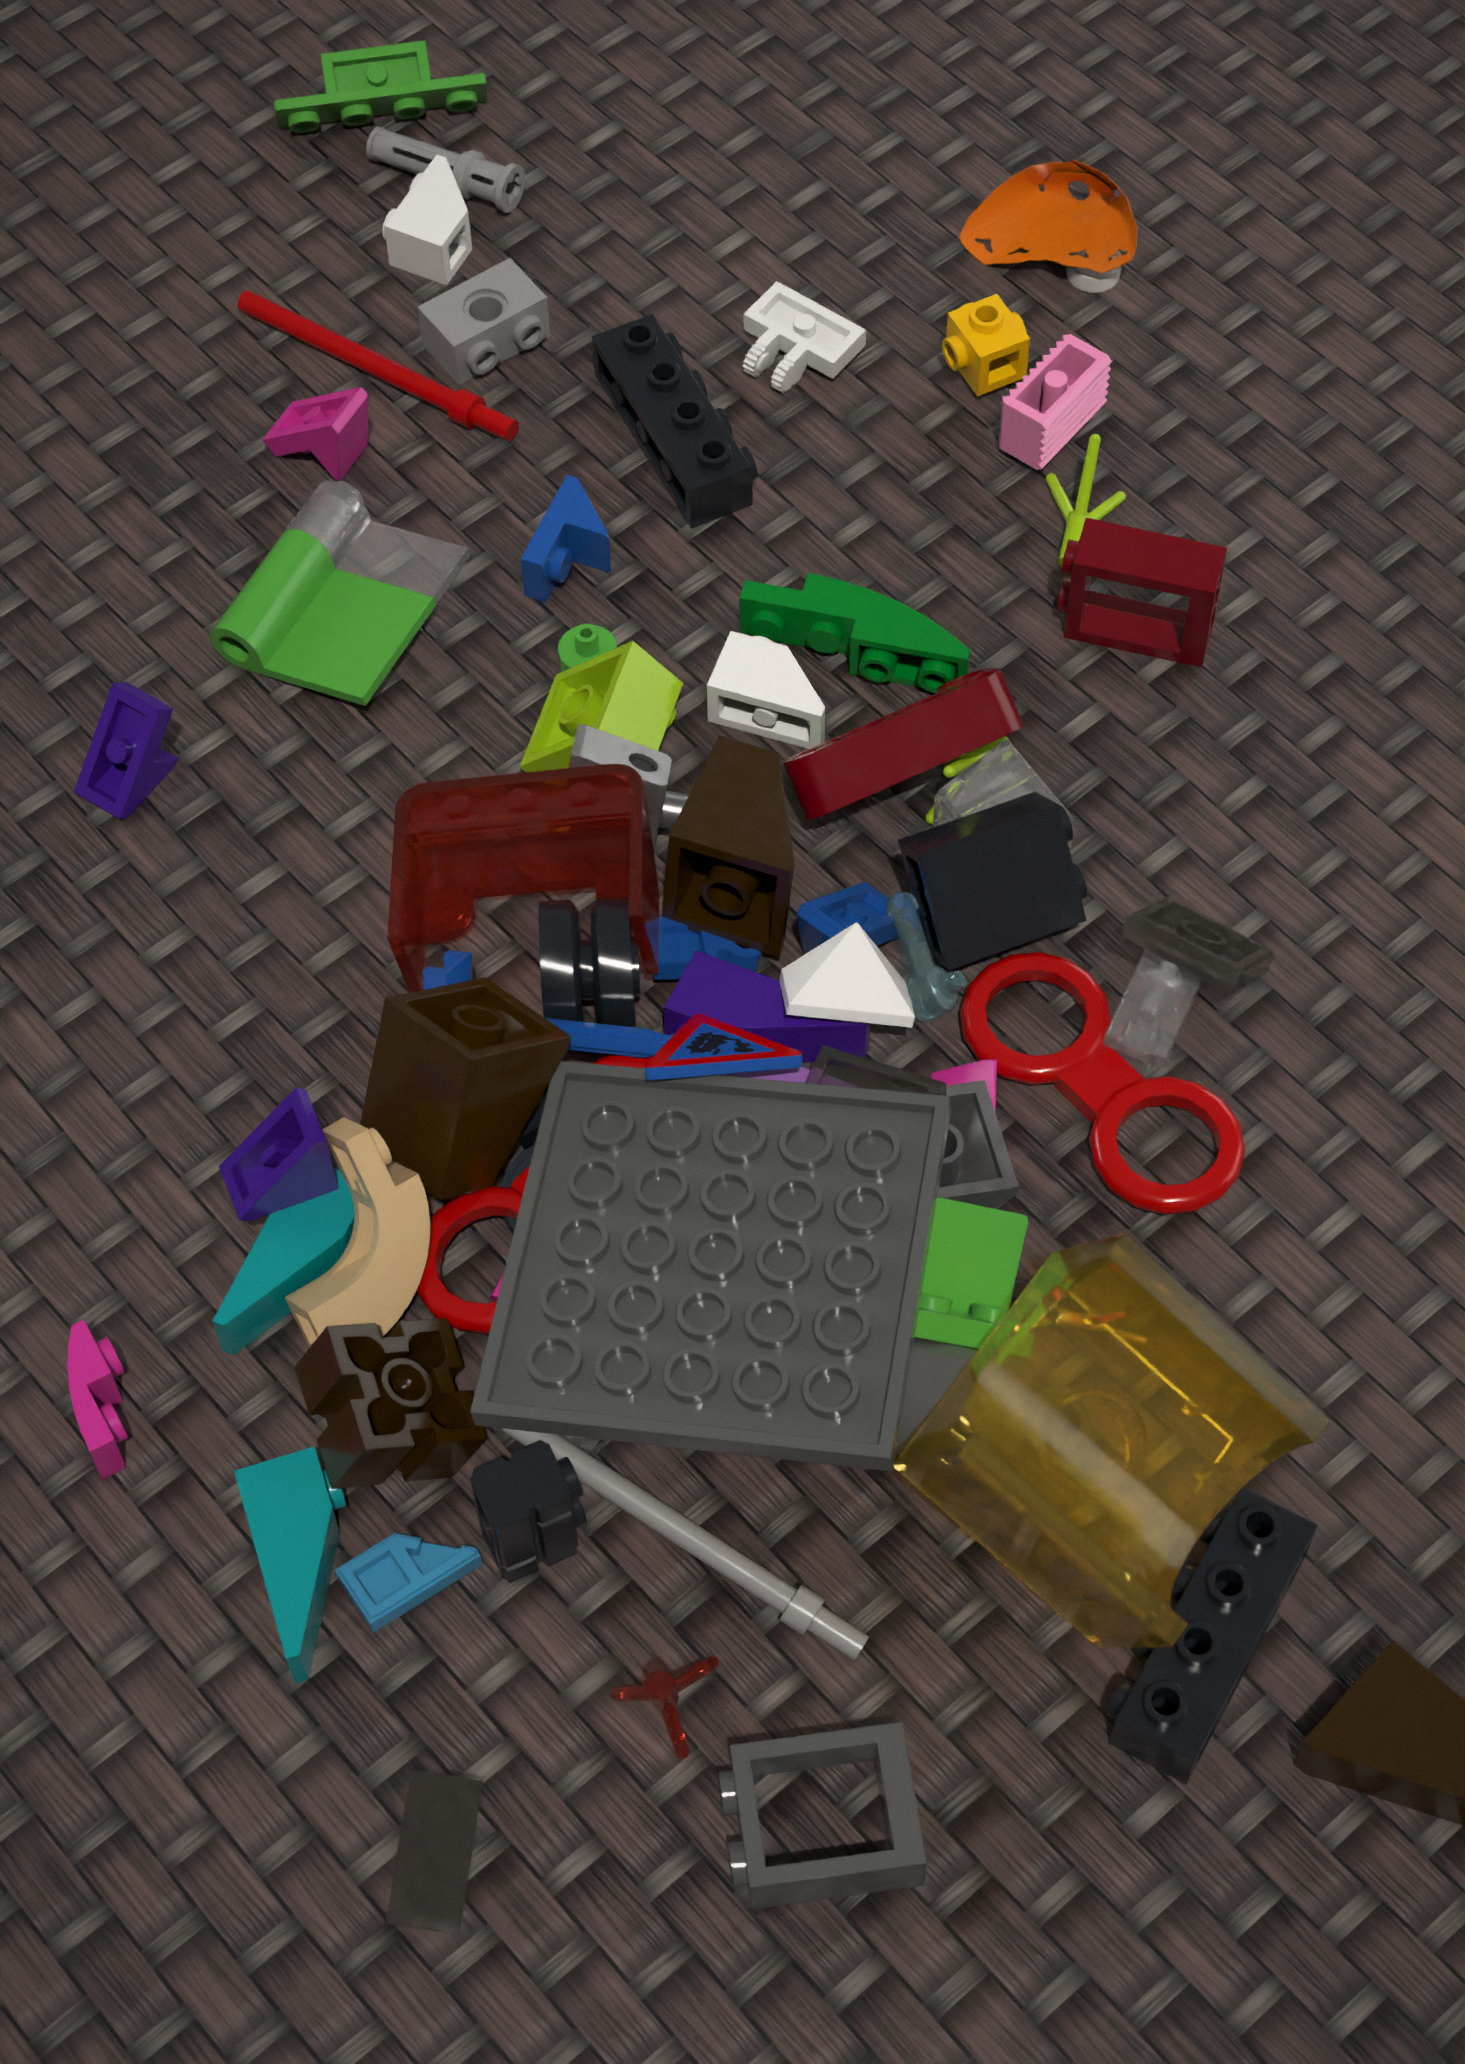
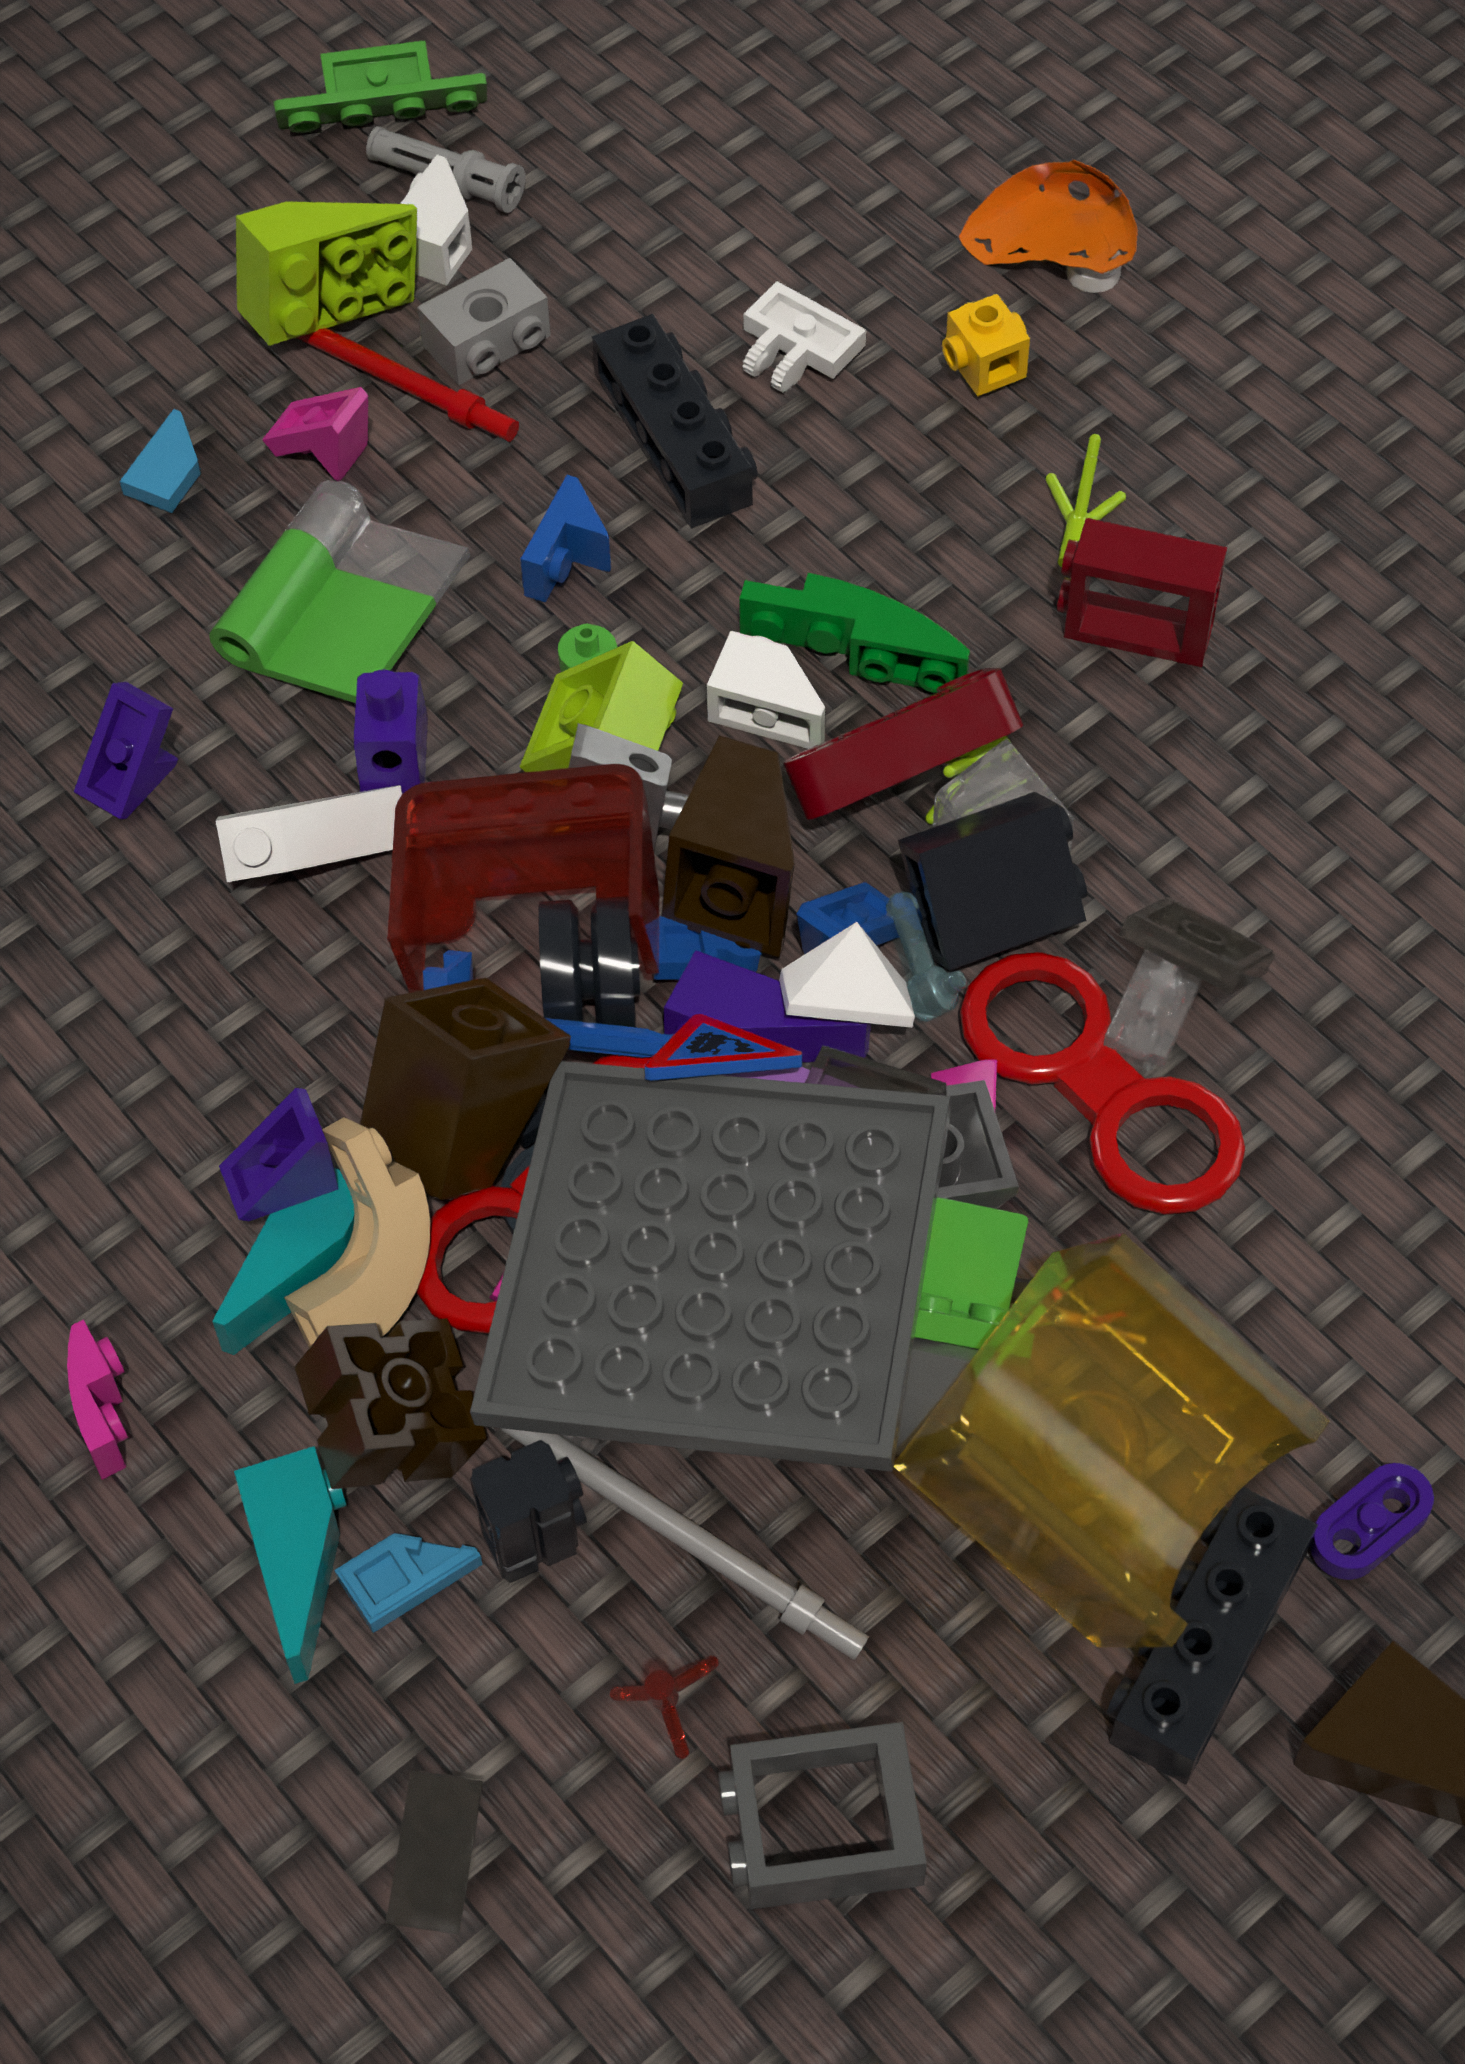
bright pink brick [999,334,1112,470] -> none
none -> dark azure tile [120,409,201,513]
none -> white slope [216,785,411,882]
none -> lime slope [236,202,417,346]
none -> dark purple torso [354,669,428,811]
none -> dark purple plate [1310,1463,1434,1580]

